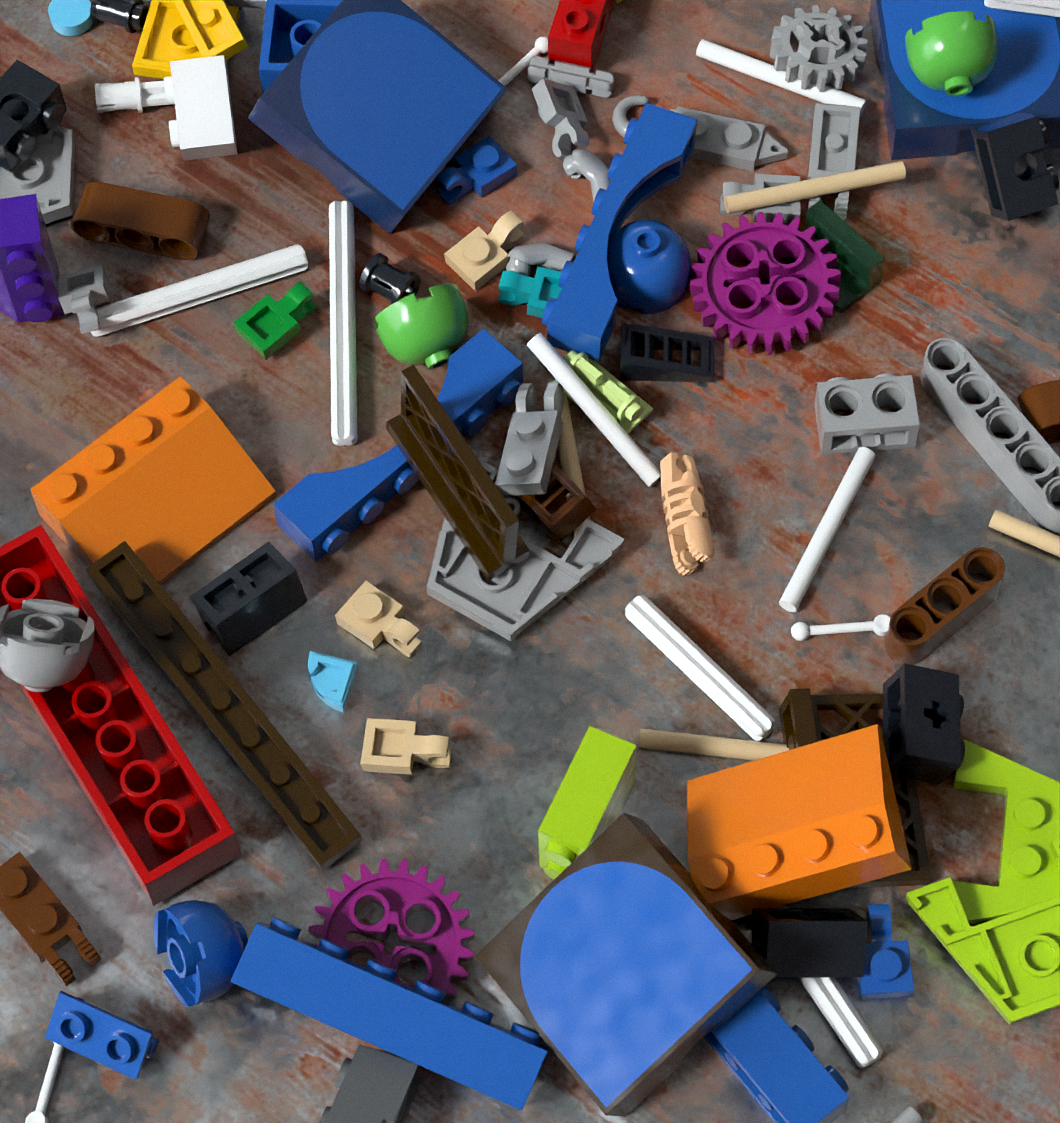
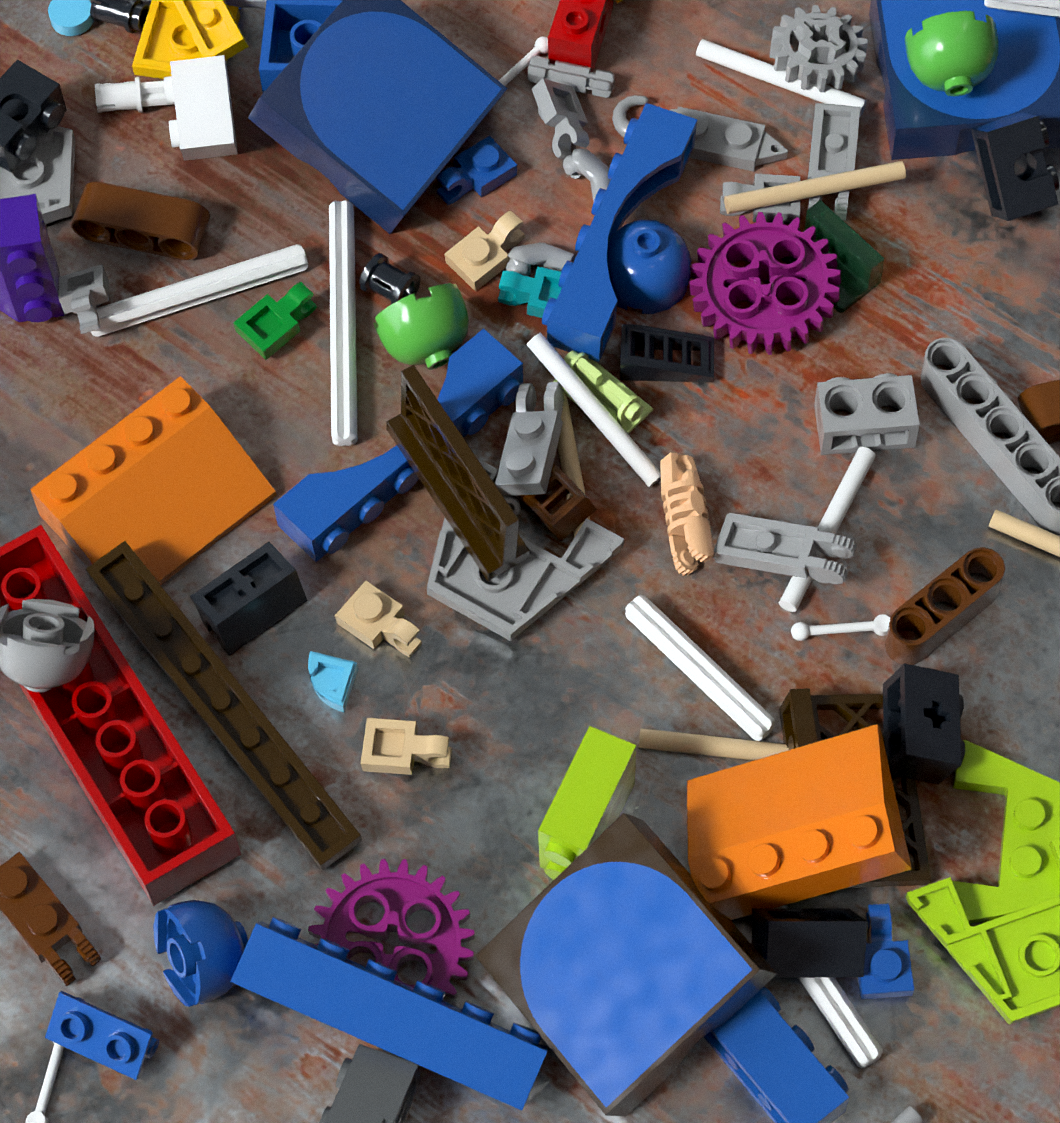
none -> light grey hinge [714,513,856,585]

